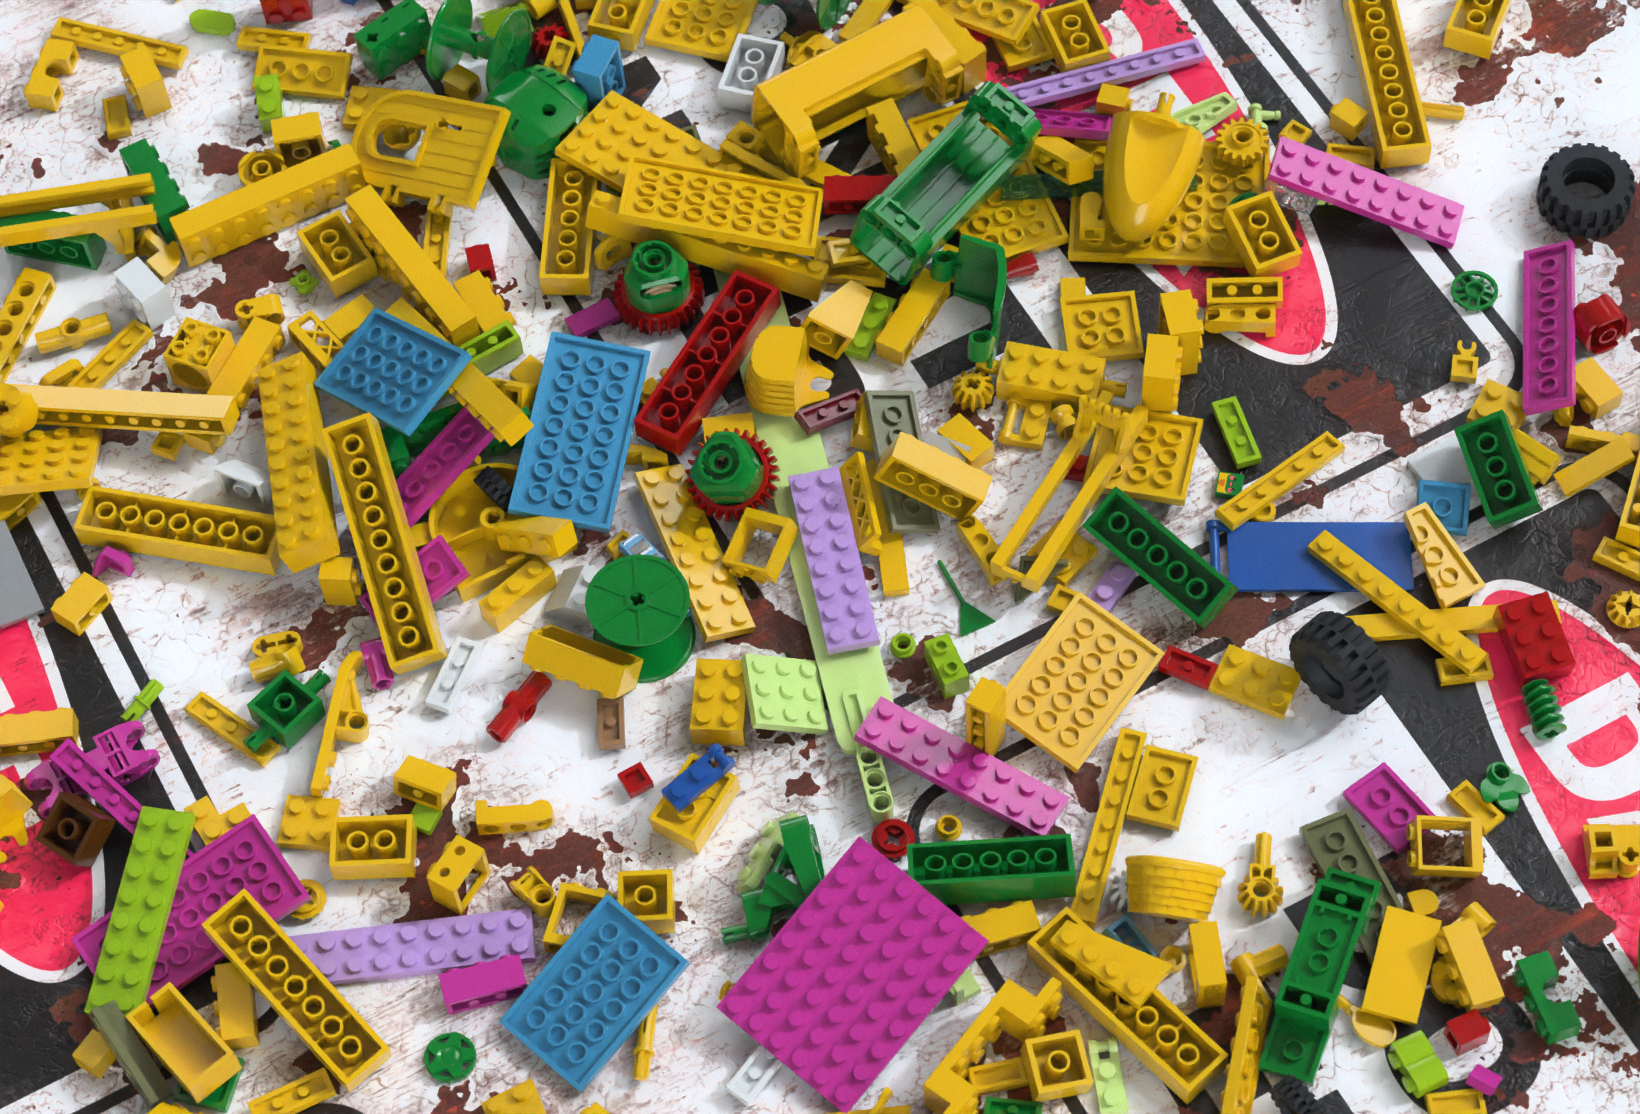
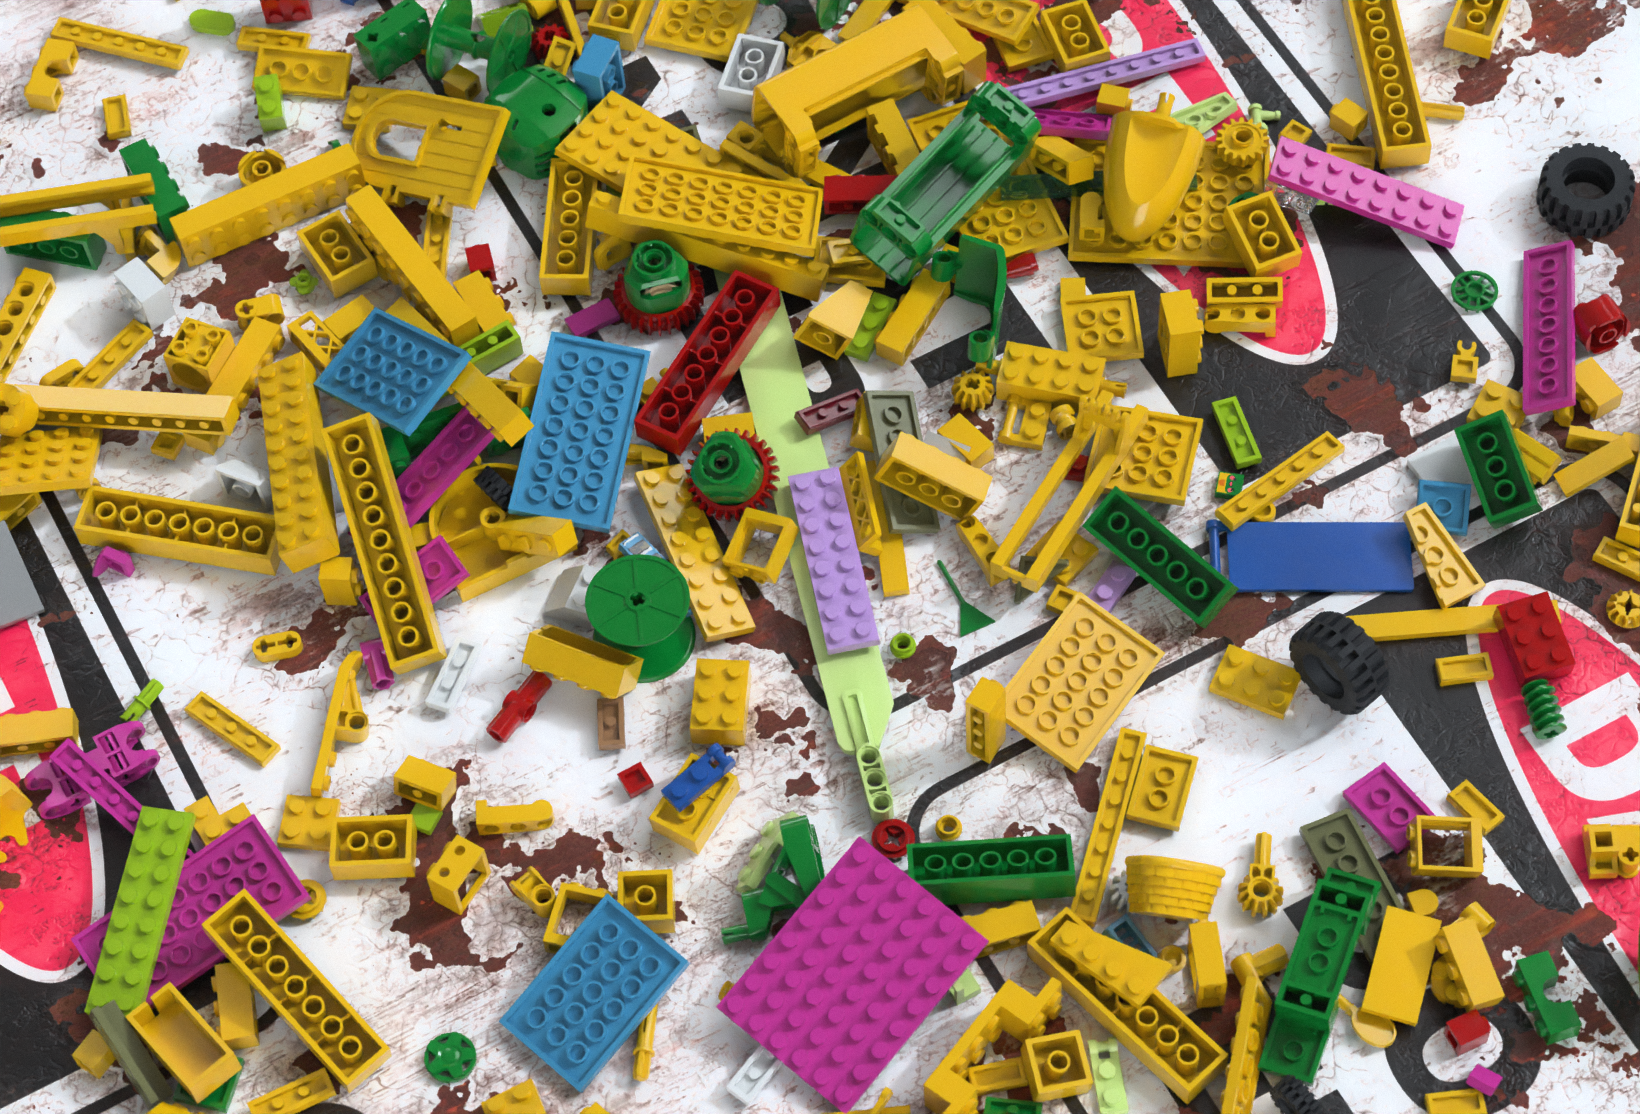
yellow piece [34,312,113,354] -> none
reddish brown brick [35,792,117,867] -> none
yellow brick [51,572,113,637] -> none
yellow brick [119,45,172,119] -> none
green brick [243,669,331,753] -> none
yellow piece [249,643,306,684] -> none
yellow brick [271,112,328,168] -> none
lavender plate [288,907,536,986] -> none
yellow hair [383,125,421,152] -> none
dark pink brick [438,954,528,1015] -> none
yellow brick [478,555,557,633] -> none
yellowish green plate [741,653,829,735] -> none
yellow piece [744,325,834,417] -> none
dark pink plate [854,696,1069,836] -> none
lime brick [924,633,970,700] -> none
yellow brick [1141,333,1183,414] -> none
red plate [1158,645,1218,691] -> none
yellow plate [1307,530,1487,676] -> none
lime brick [1388,1030,1449,1099] -> none
green plate [1479,762,1530,812] -> none

